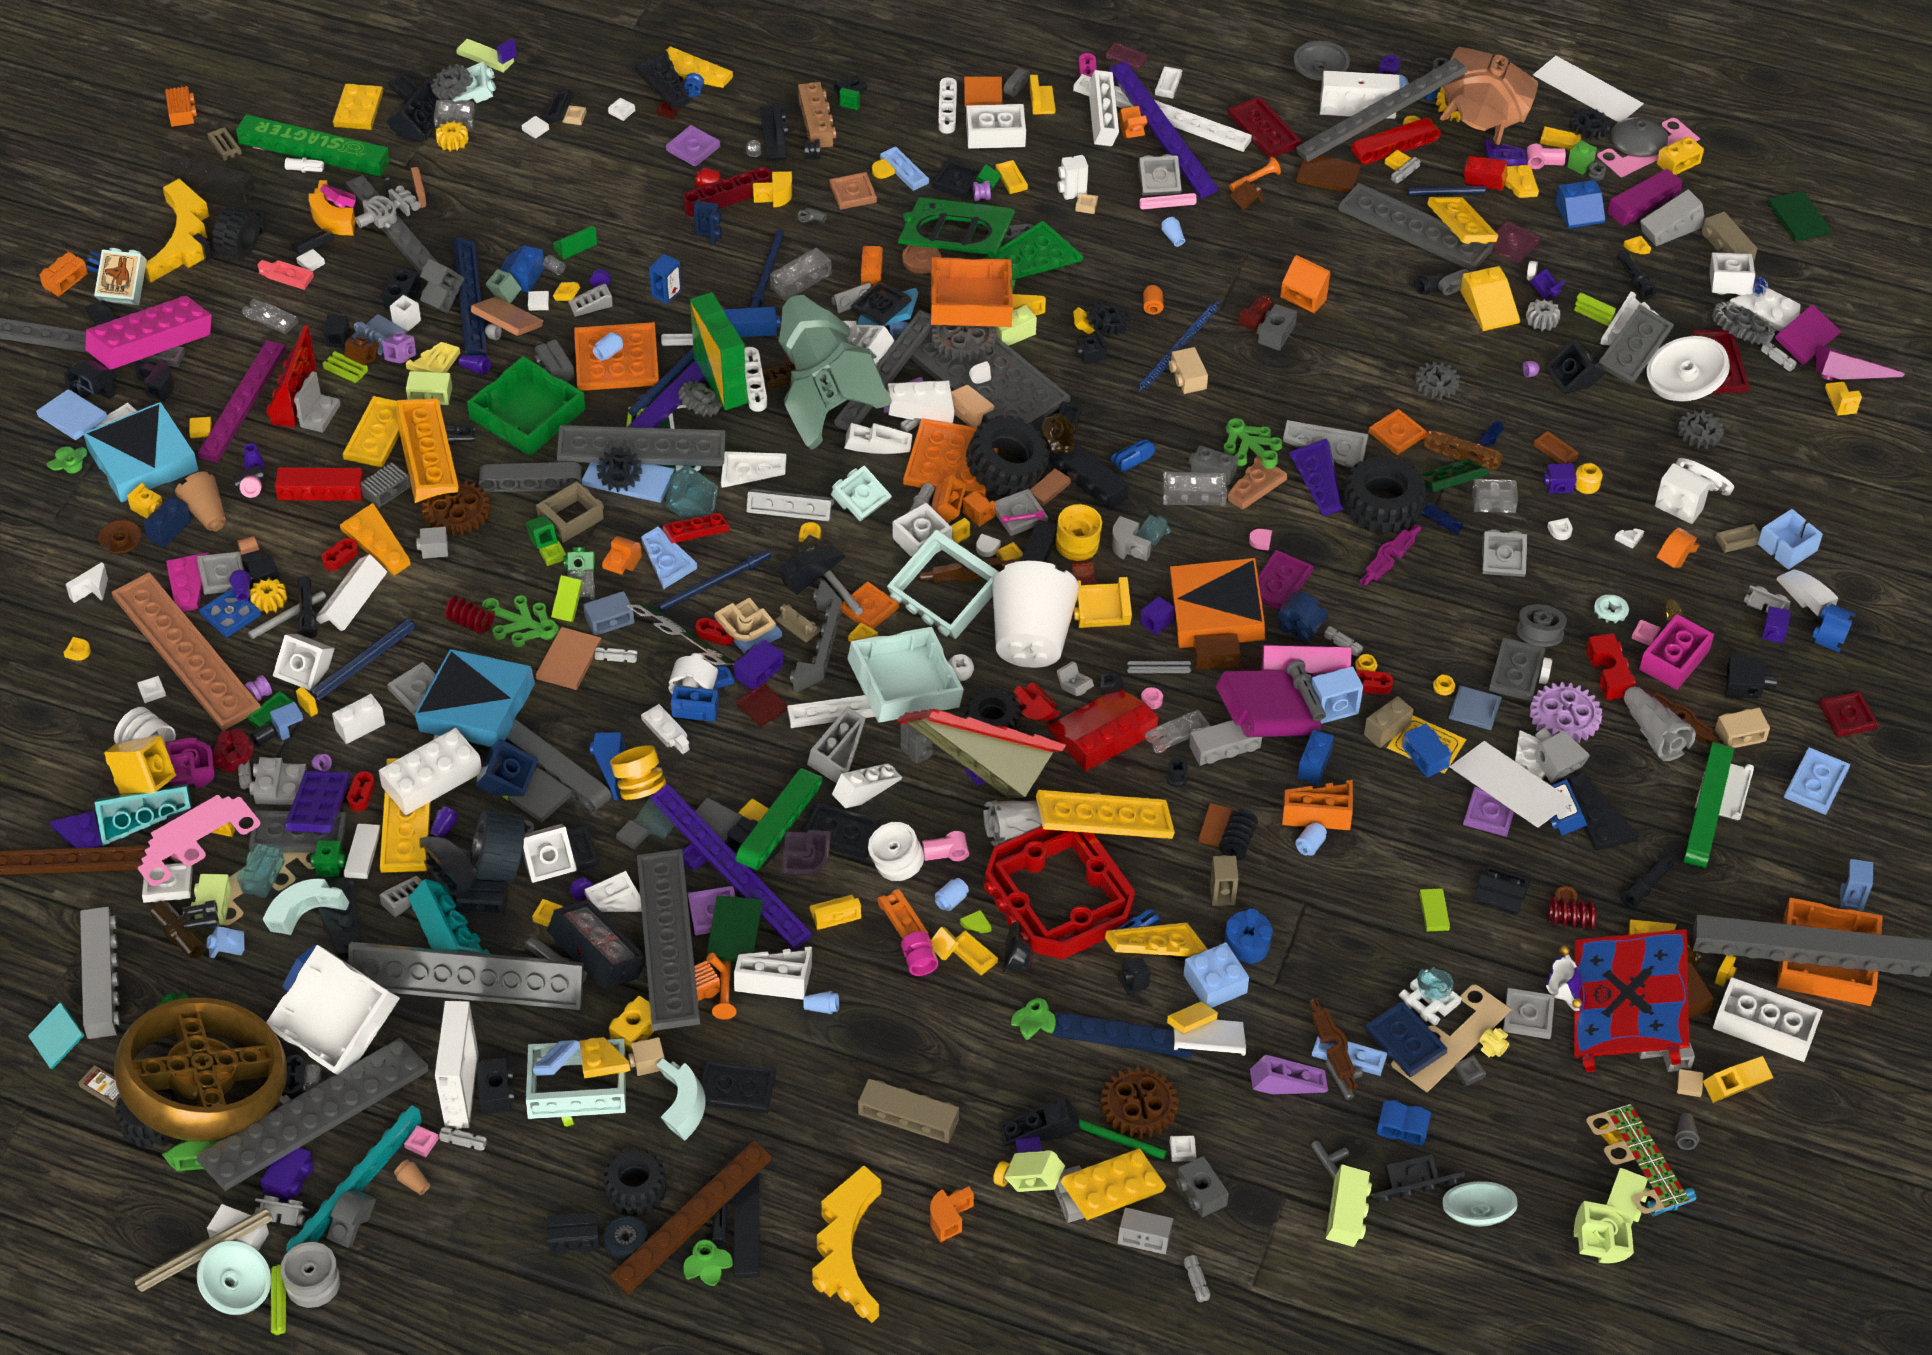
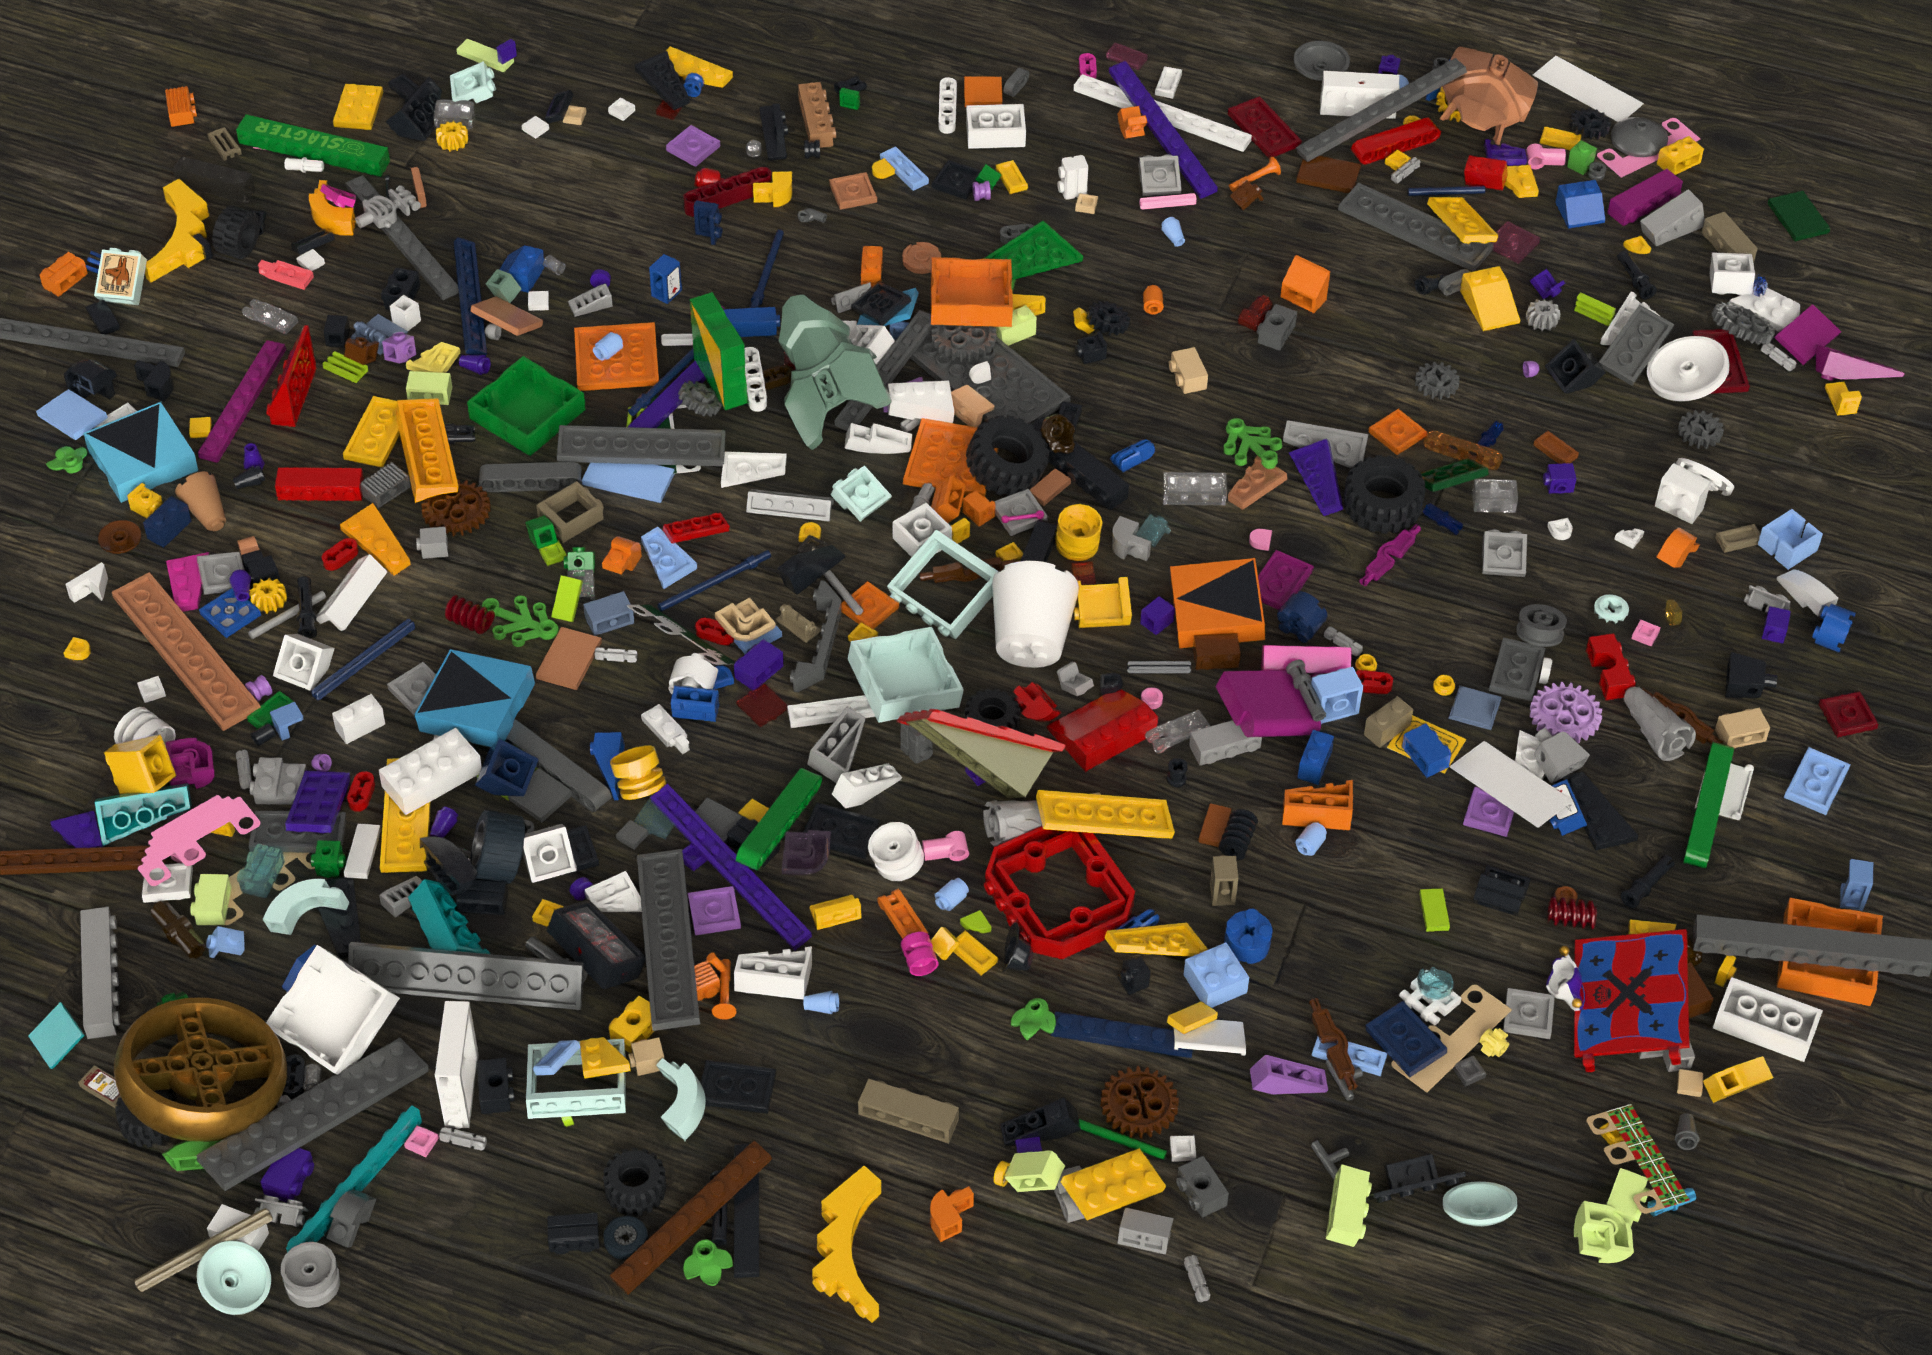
dark pink brick [85,295,212,370] -> none
black piece [182,900,219,930] -> none
dark red plate [212,729,254,773] -> none
bright pink tile [240,475,262,498] -> none
lime axle [271,1265,286,1335] -> none
light grey bracket [294,371,340,433] -> none
yellow tile [296,687,318,717] -> none
medium nougat cone [394,1159,430,1195] -> none
dark grey brick [420,259,465,314] -> none
dark grey gear [431,64,472,101] -> none
dark grey brick [533,339,574,382] -> none
green panel [553,226,597,260] -> none
yellow tile [553,282,580,301] -> none
black gear [596,447,642,492] -> none
clear light blue slope [665,465,718,518] -> none
dark green tile [706,895,763,962] -> none
clear brick [770,247,832,301] -> none
green door [898,197,1015,259] -> none
white piece [948,654,974,681] -> none
white tile [976,534,1001,557] -> none
yellow panel [1030,75,1055,114] -> none
white brick [1088,70,1119,146] -> none
blue piece [1139,302,1220,392] -> none
dark grey brick [1189,445,1238,485] -> none
blue brick [1376,1100,1431,1145] -> none
white tile [1527,261,1538,281] -> none
yellow head [1575,463,1603,494] -> none
dark pink brick [1639,614,1714,690] -> none

